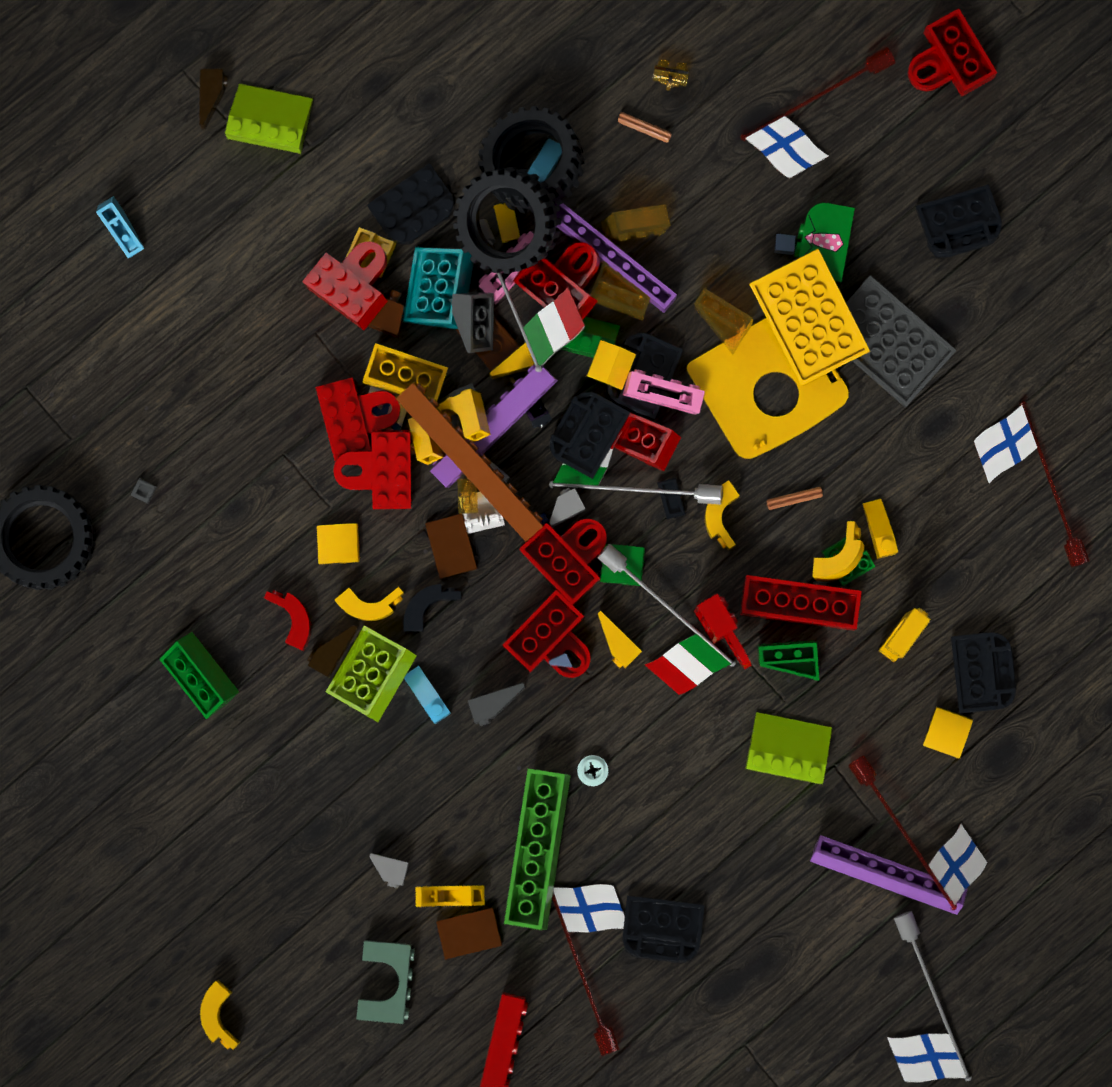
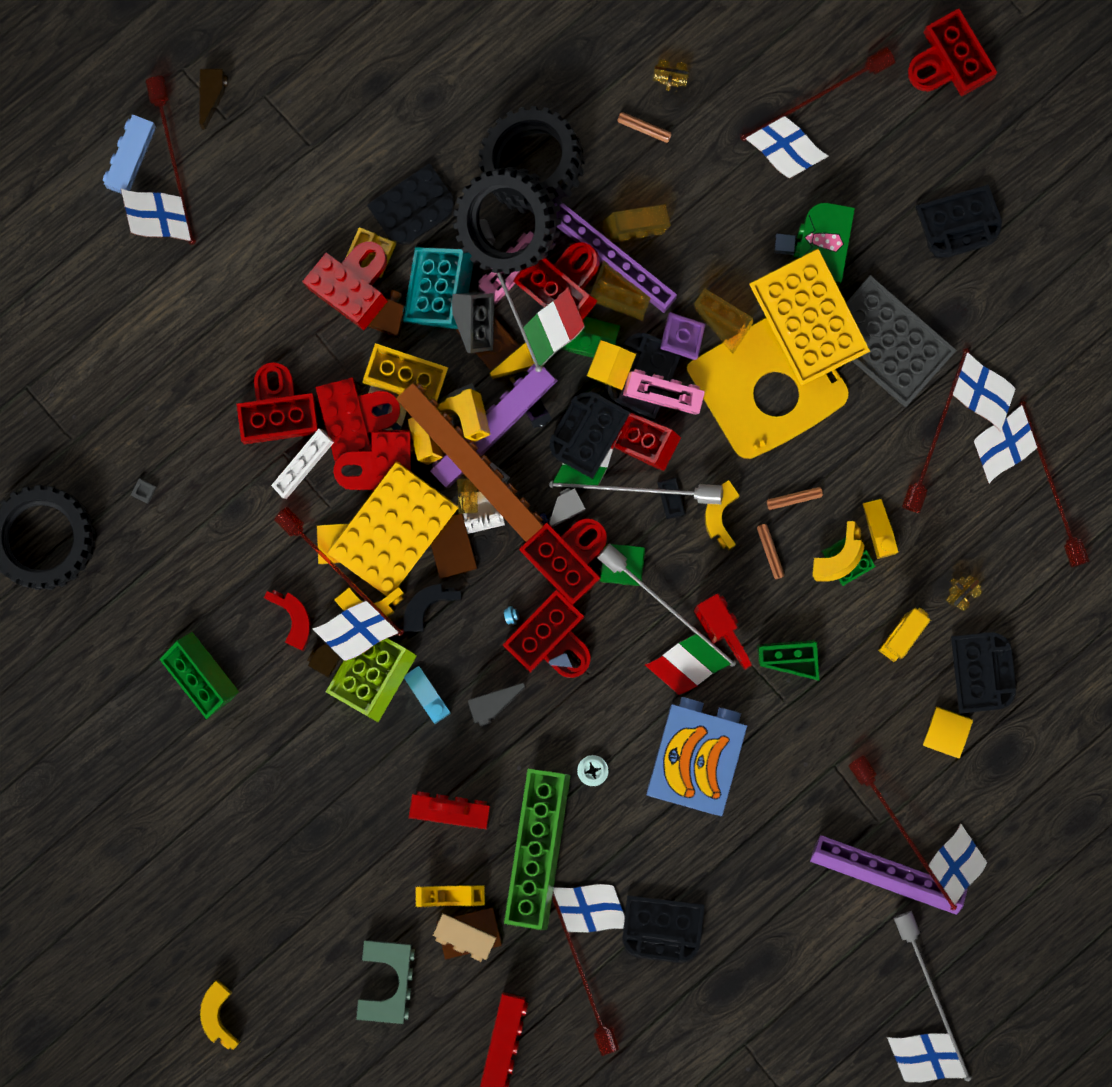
medium azure slope [96,196,144,258] -> none
lime slope [225,84,313,154] -> none
light grey slope [370,853,409,888] -> none
yellow tile [494,203,520,243] -> none
medium azure slope [528,138,562,183] -> none
yellow slope [598,611,642,669] -> none
red brick [740,575,862,631] -> none
lime slope [745,712,832,784] -> none
none -> light blue brick [103,114,156,194]
none -> flag [121,76,196,245]
none -> red brick [236,363,319,444]
none -> white plate [271,429,334,499]
none -> flag [274,507,404,661]
none -> yellow plate [327,461,458,596]
none -> red brick [409,791,491,829]
none -> tan brick [433,913,496,961]
none -> medium azure plate [504,606,519,625]
none -> brick [646,697,747,816]
none -> medium lavender tile [660,312,705,360]
none -> nougat axle [757,524,784,579]
none -> flag [902,348,1015,513]
none -> clear yellow hips [946,576,983,611]

